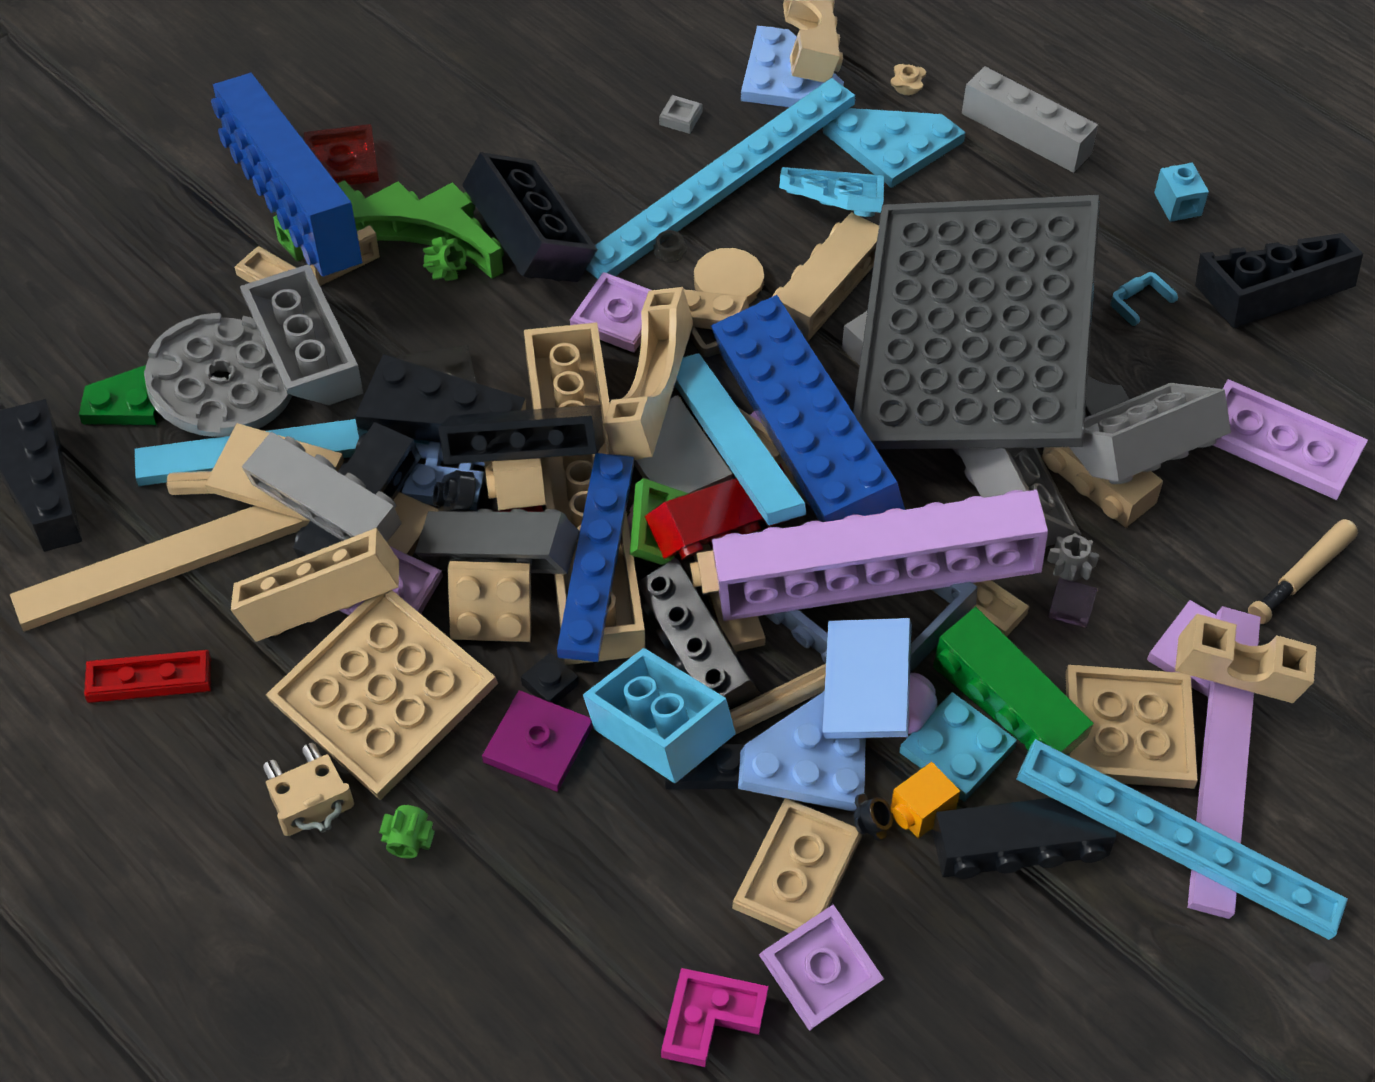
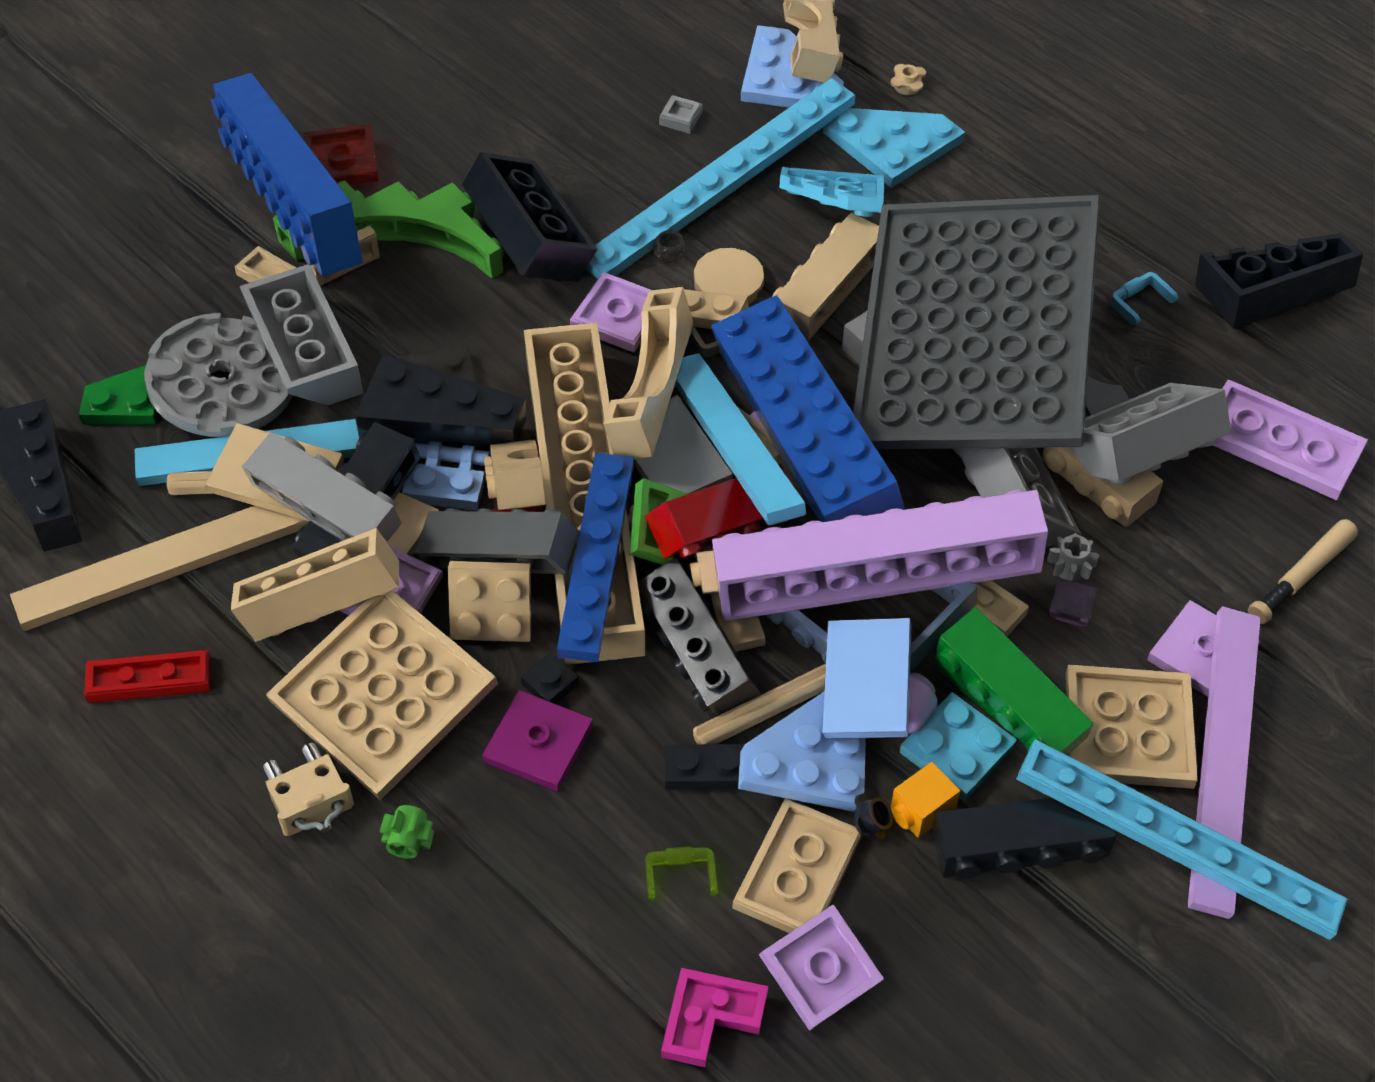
bright green gear [423,236,467,281] -> none
black plate [433,470,475,512] -> none
black brick [439,404,605,465] -> none
medium azure brick [583,648,736,783] -> none
light grey brick [962,66,1098,173] -> none
medium azure brick [1154,162,1209,222] -> none
tan arch [1175,614,1316,703] -> none
none -> clear neon green piece [645,846,718,901]

